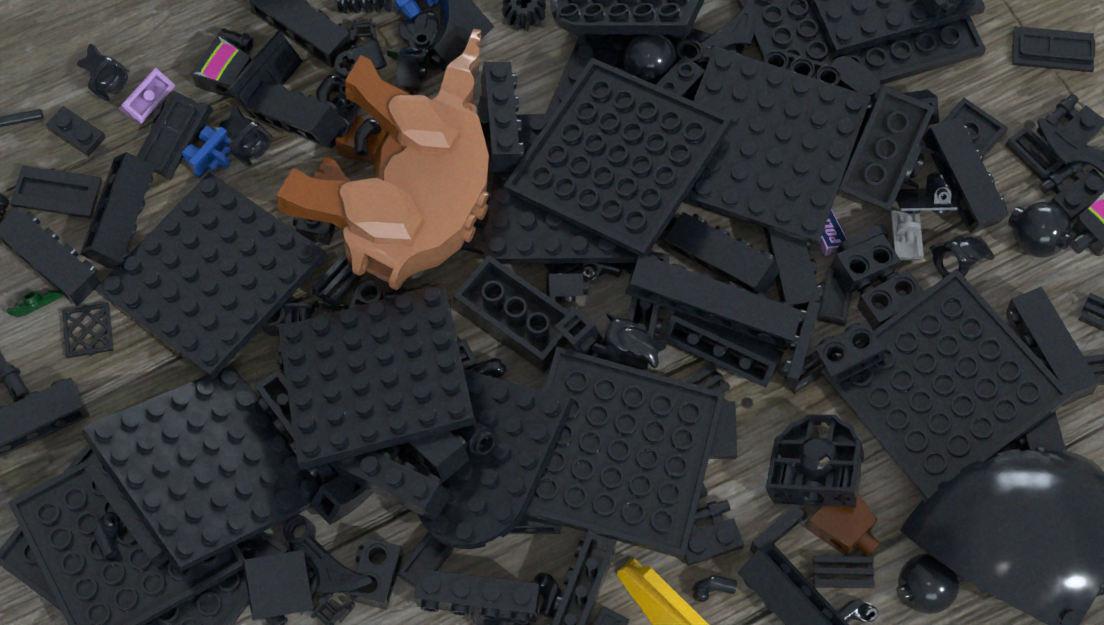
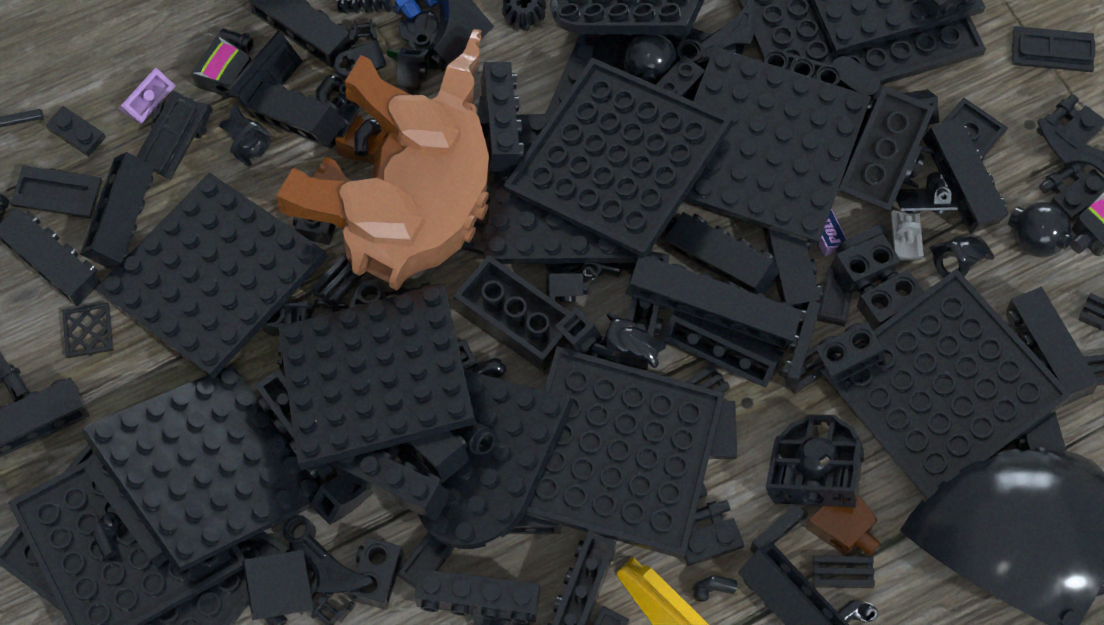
dark green piece [7,290,62,317] -> none
black hair [77,44,129,101] -> none
blue hips [182,126,231,178] -> none
black arm [534,572,561,618] -> none
black brick [896,553,965,614] -> none
black tile [1005,126,1064,182] -> none

